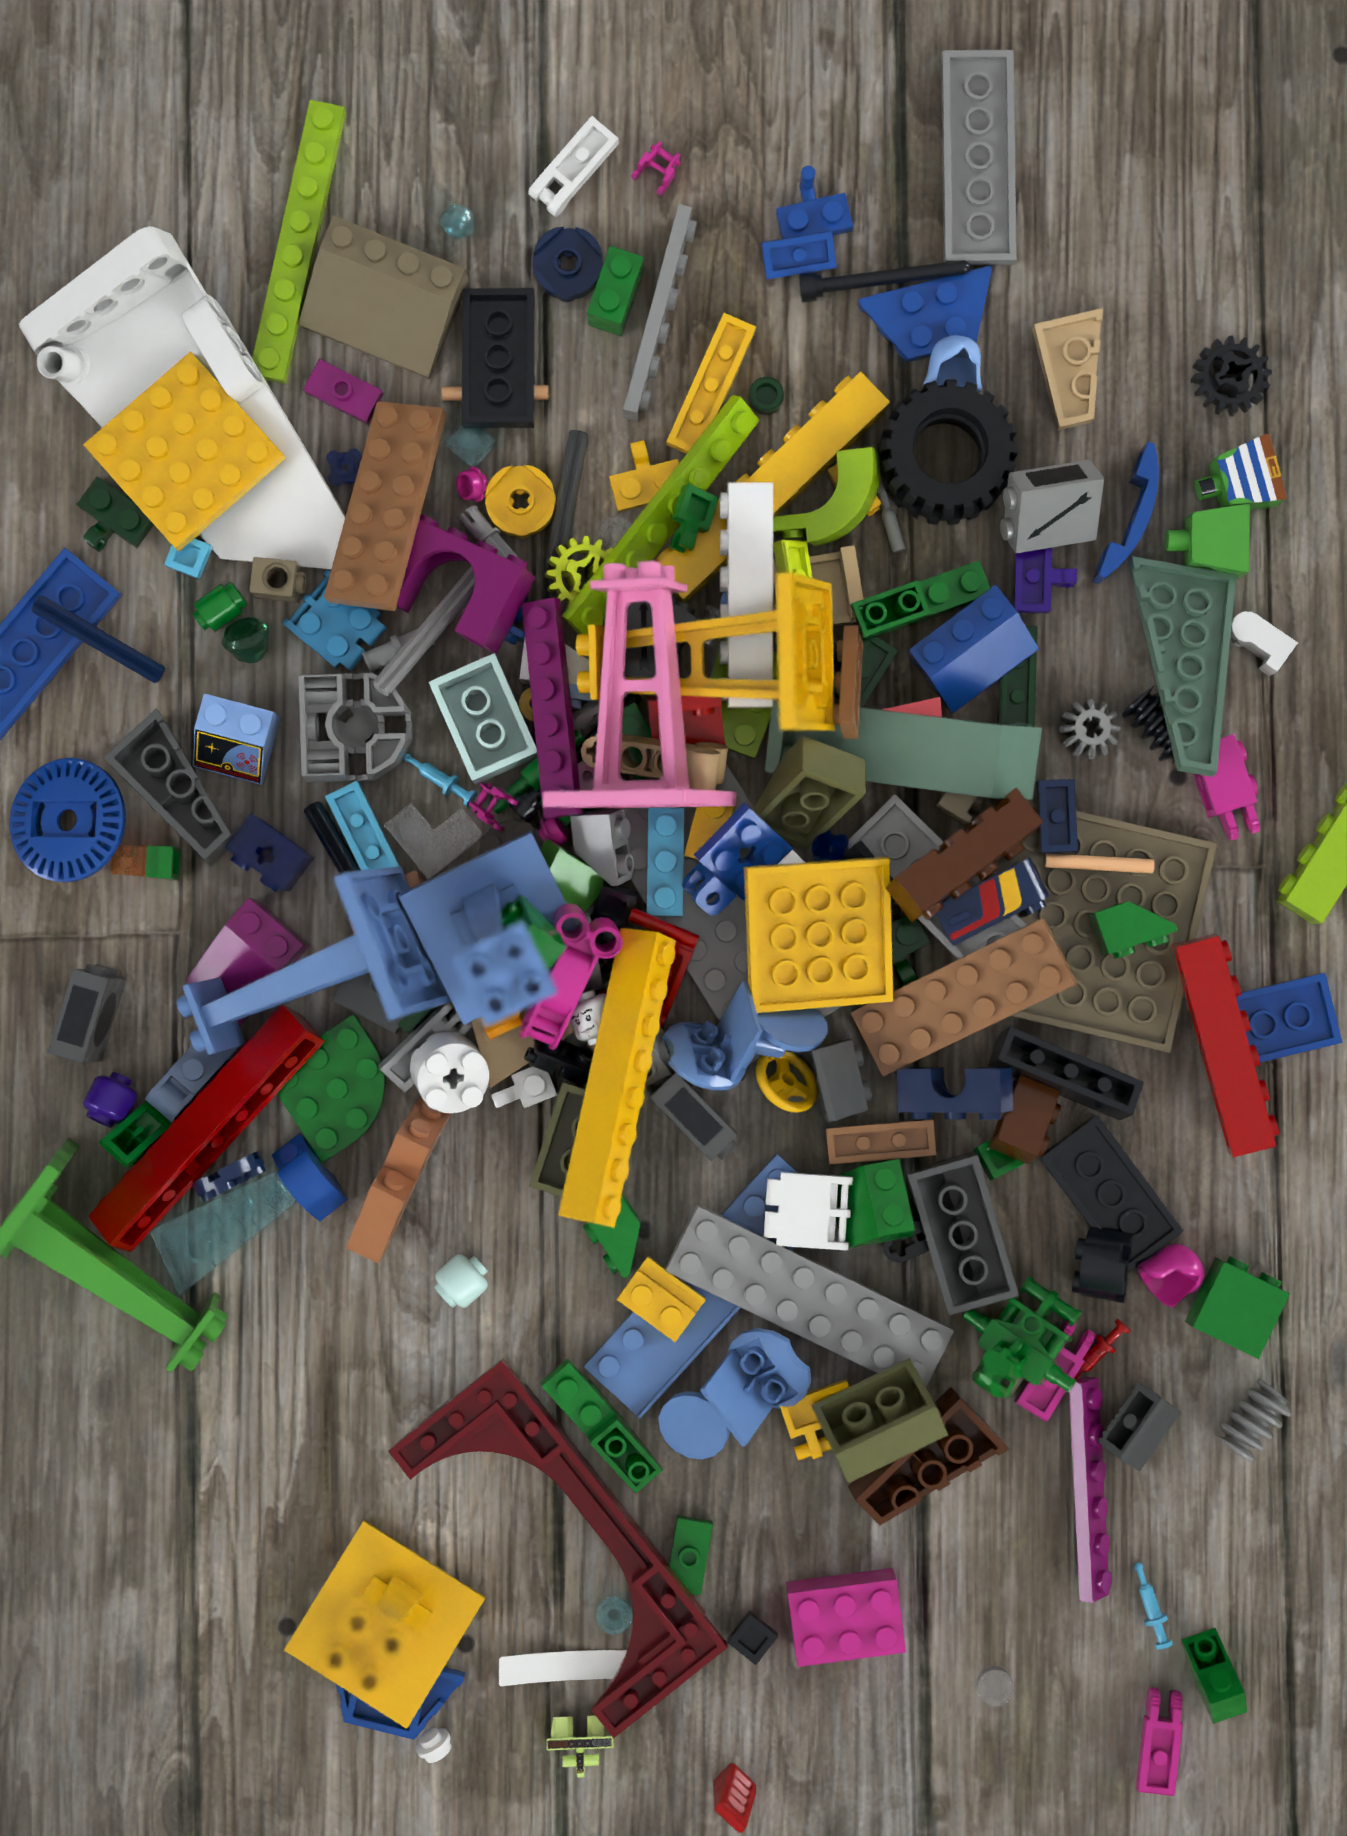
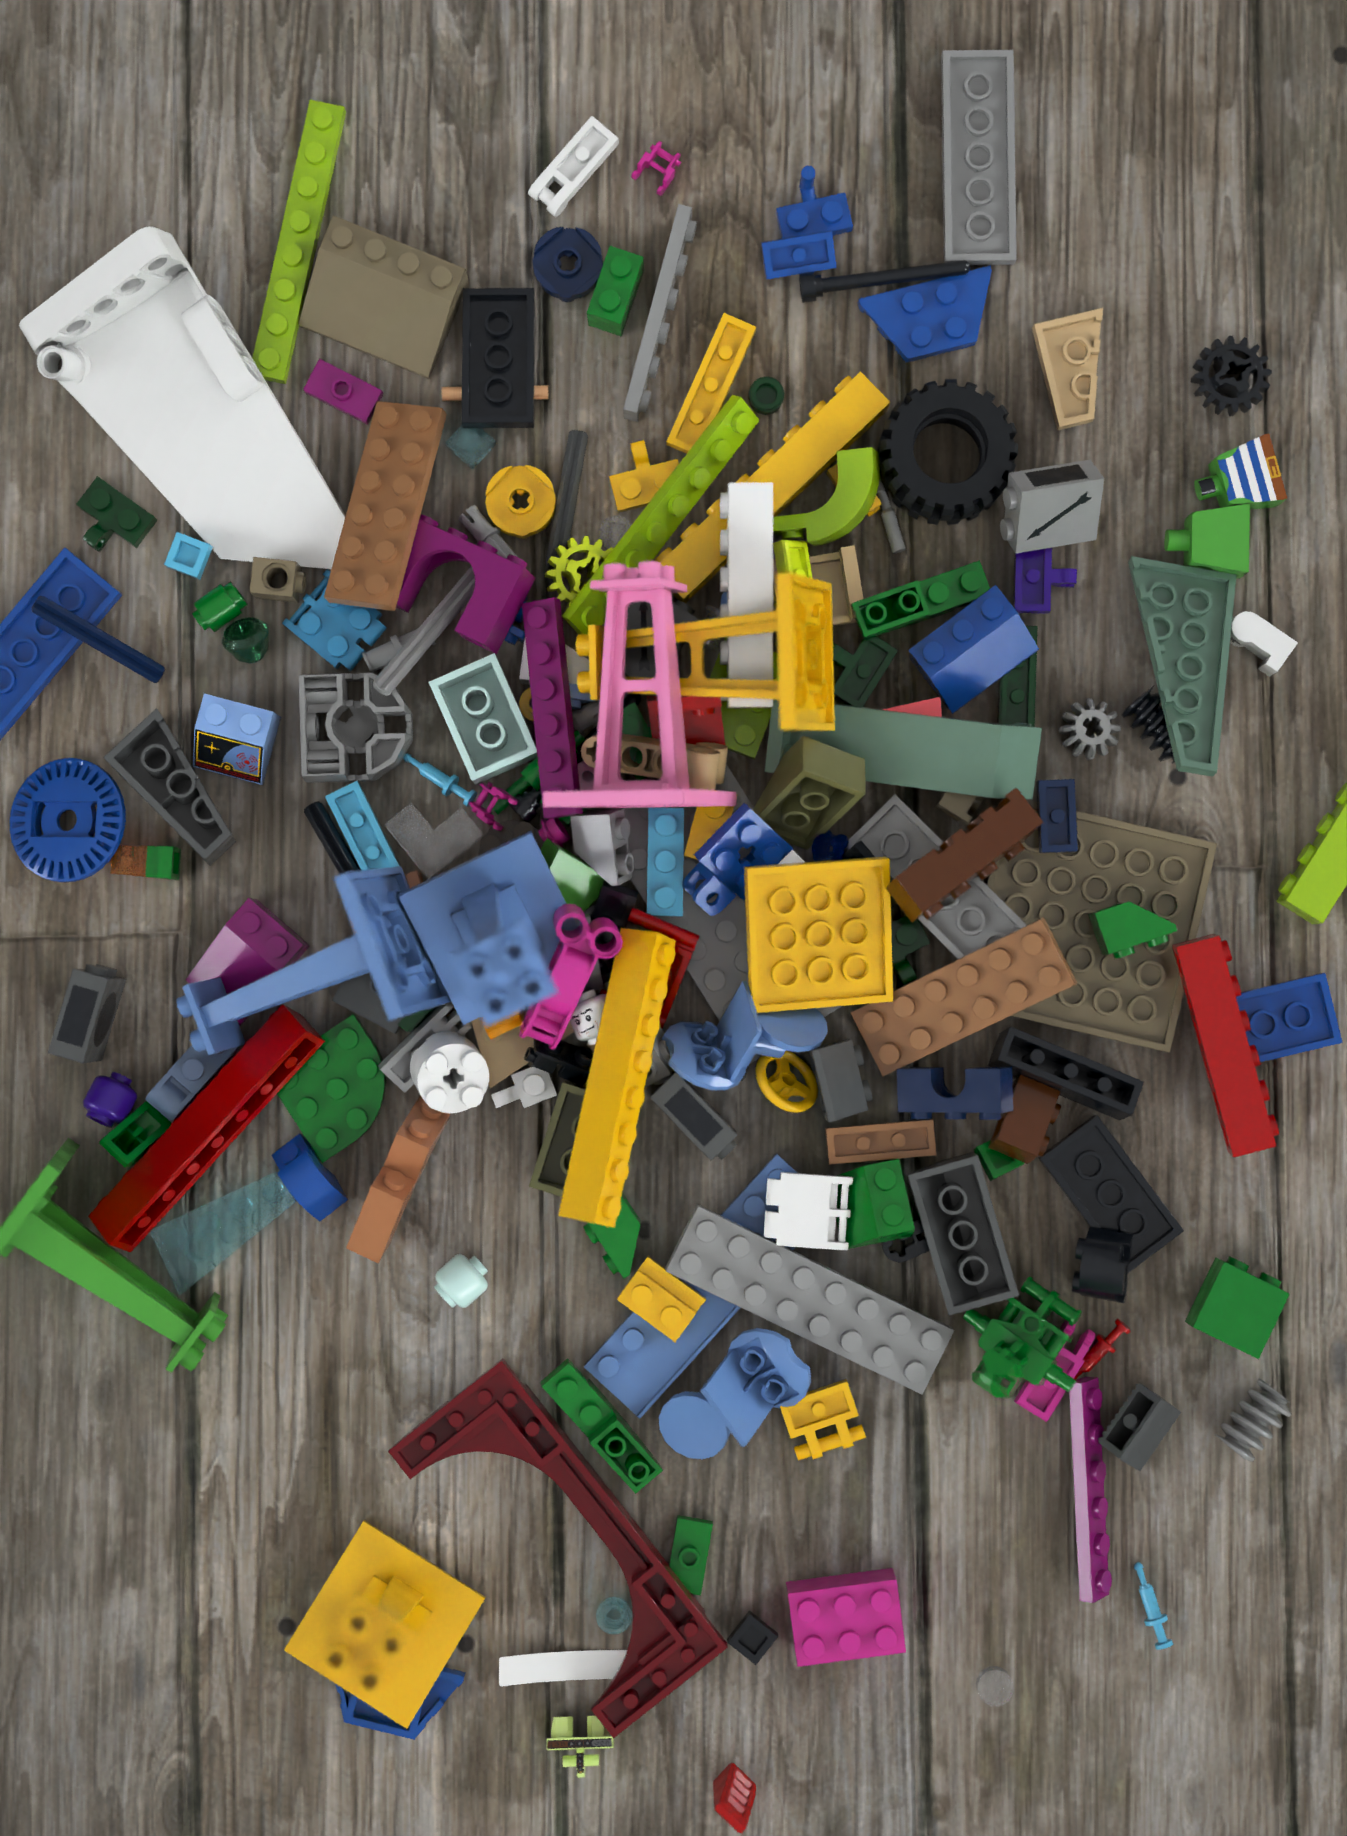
yellow plate [83,351,286,552] -> none
dark blue plate [192,1151,266,1202] -> none
clear blue brick [226,813,315,893] -> none
clear blue plate [326,449,362,486] -> none
white plate [416,1728,451,1763] -> none
clear light blue plate [440,205,475,238] -> none
dark pink plate [456,467,488,502] -> none
green slope [501,894,566,970] -> none
green plate [670,483,719,554] -> none
olive brick [811,1358,948,1483] -> none
medium nougat plate [833,625,863,739] -> none
reddish brown wedge [848,1387,1009,1525] -> none
light blue hair [923,335,982,393] -> none
dark blue door [936,858,1050,946] -> none
light nougat bar [1044,853,1154,873] -> none
blue slope [1092,441,1159,584] -> none
dark pink hinge [1136,1687,1183,1796] -> none
dark pink hair [1137,1244,1205,1308] -> none
green slope [1181,1628,1247,1724] -> none
dark pink hinge [1193,734,1260,841] -> none

